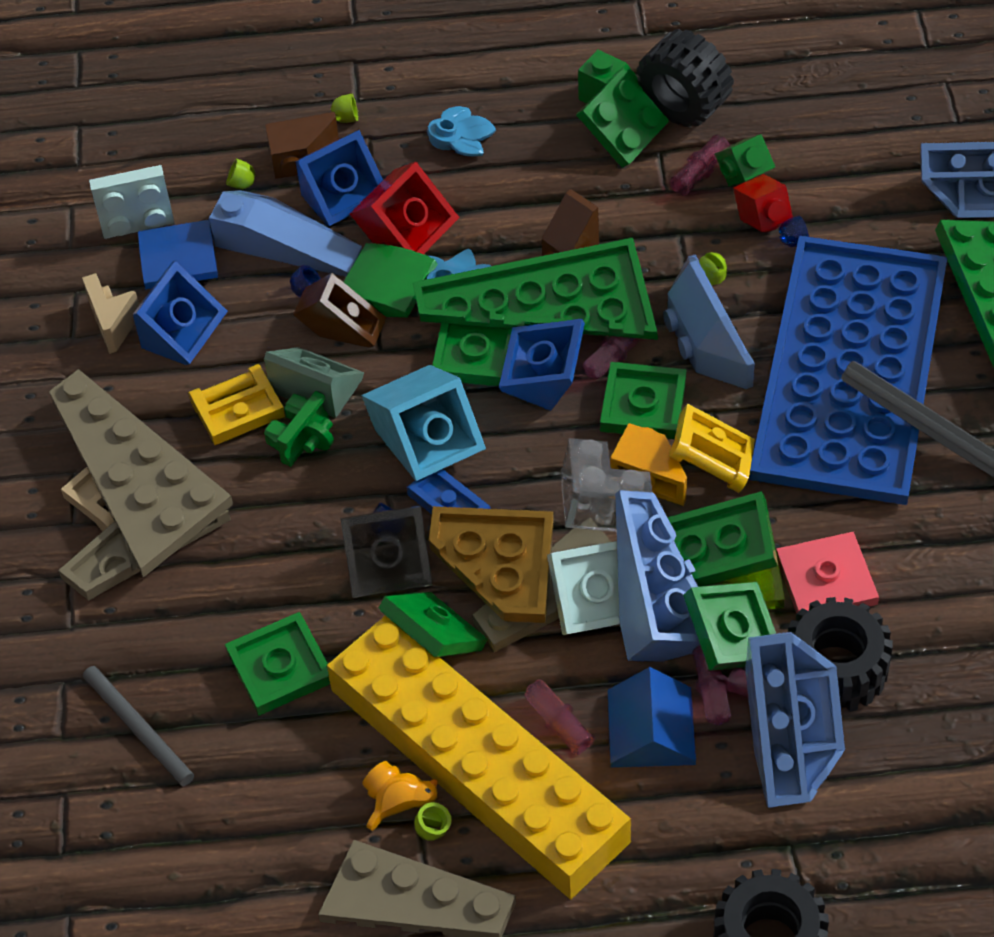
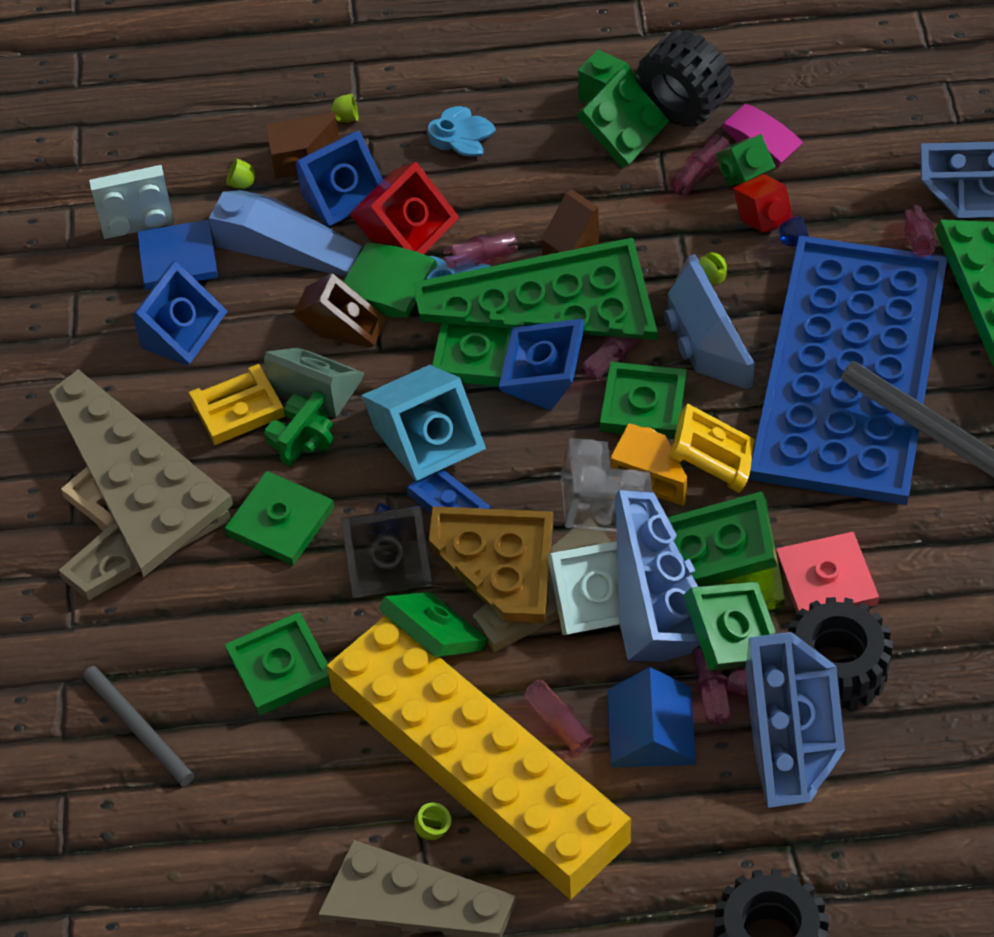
tan slope [82,273,139,354] -> none
clear blue hinge [290,265,321,297] -> none
light orange animal [362,761,438,831] -> none
none -> green plate [225,471,335,566]
none -> clear pink pin [444,231,518,269]
none -> dark pink slope [721,103,803,169]
none -> clear pink axle [904,205,936,257]

